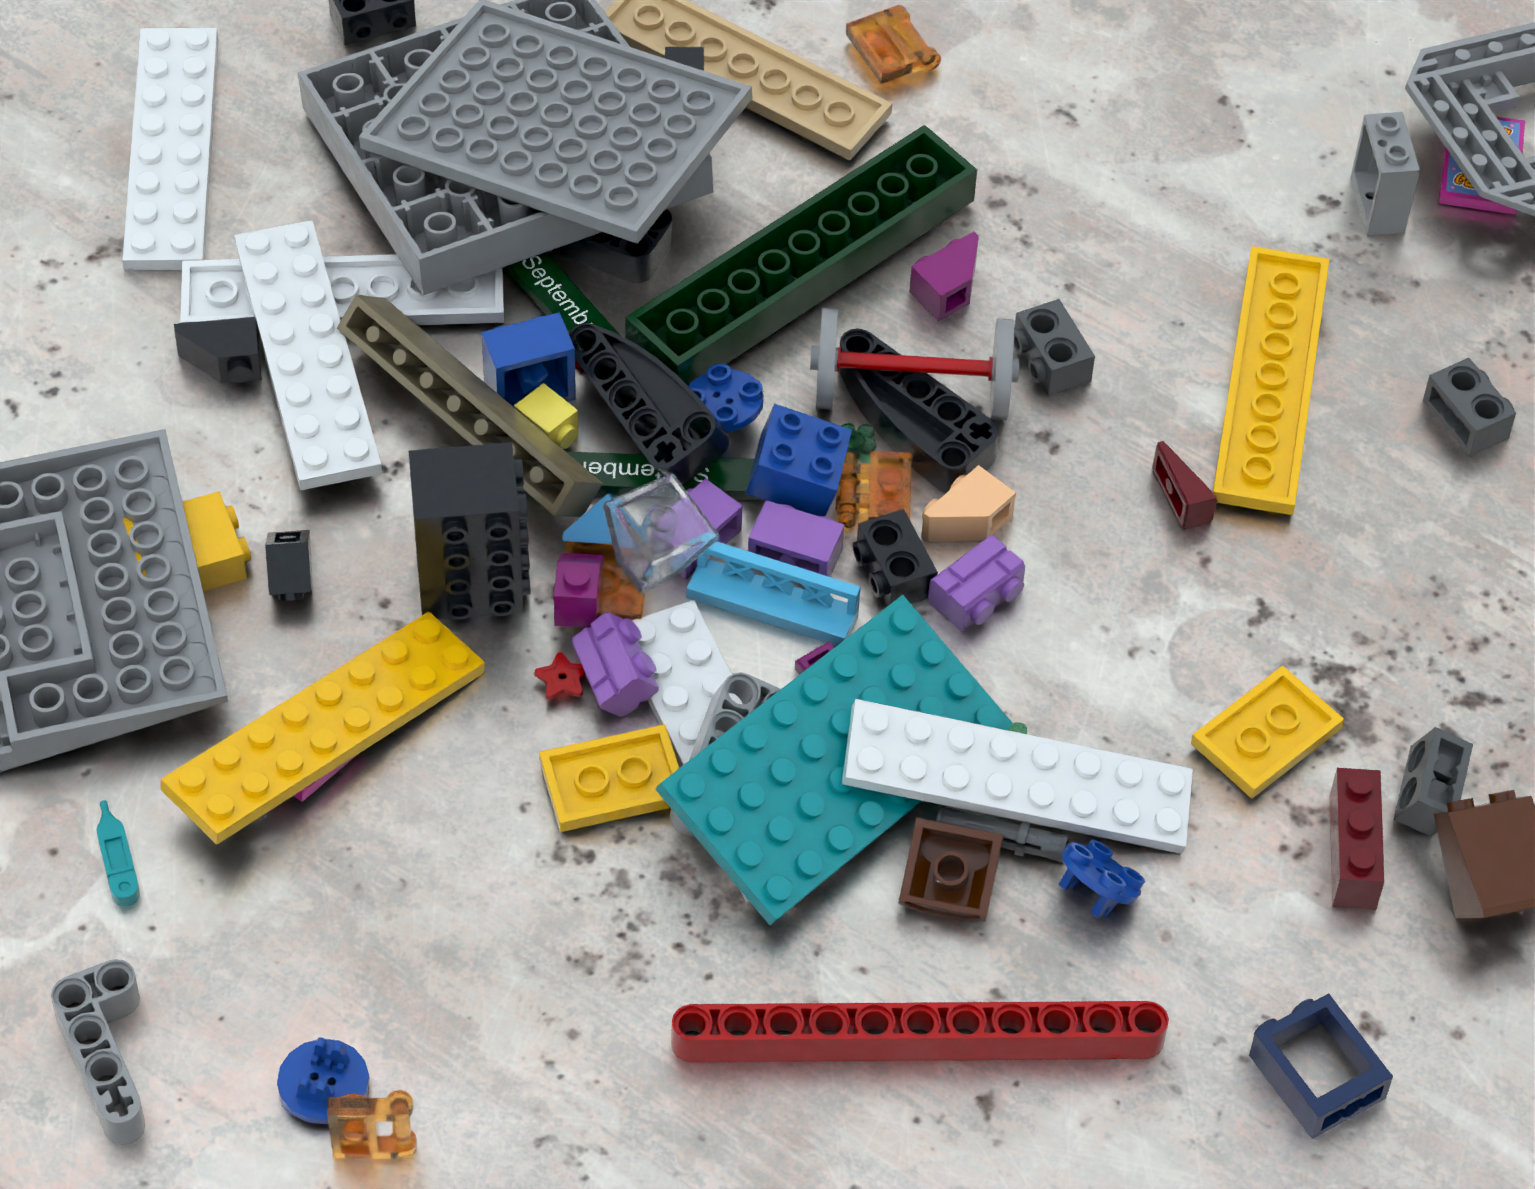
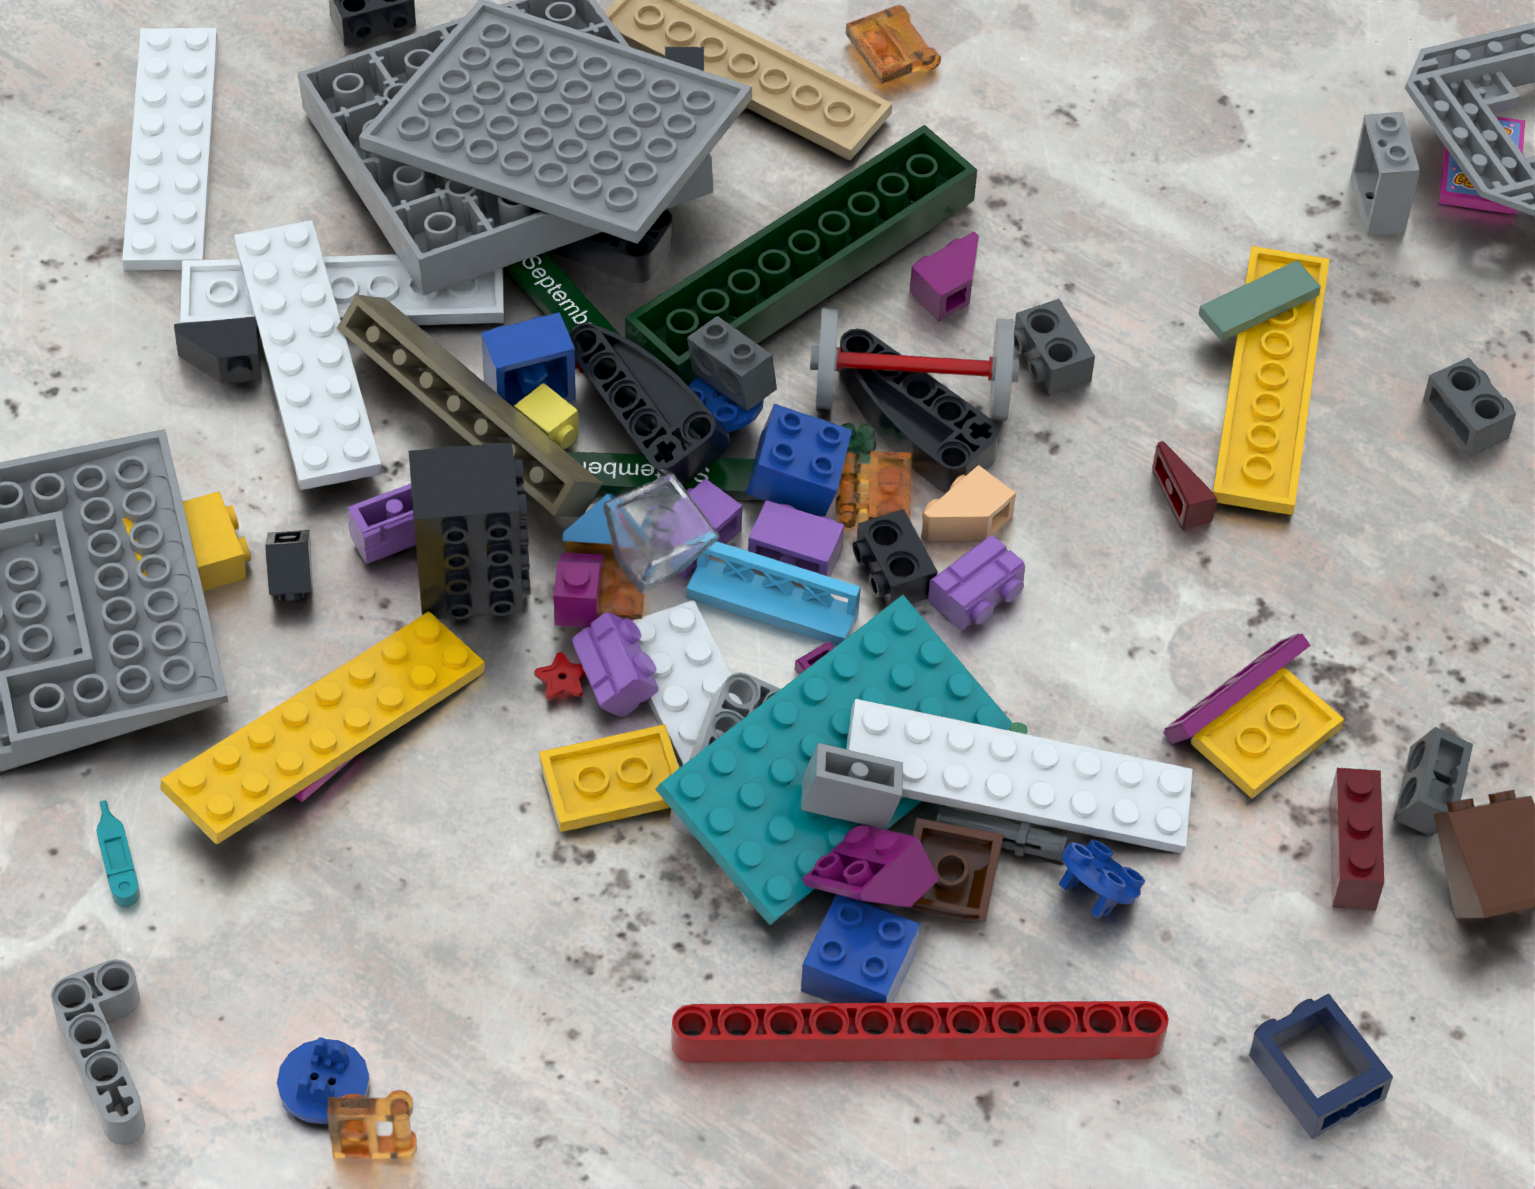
none -> medium lavender brick [347,483,416,564]
none -> dark grey brick [687,316,777,411]
none -> light grey brick [801,743,903,829]
none -> blue brick [801,894,920,1003]
none -> magenta slope [802,824,939,907]
none -> magenta tile [1163,633,1311,744]
none -> sand green tile [1199,260,1321,342]

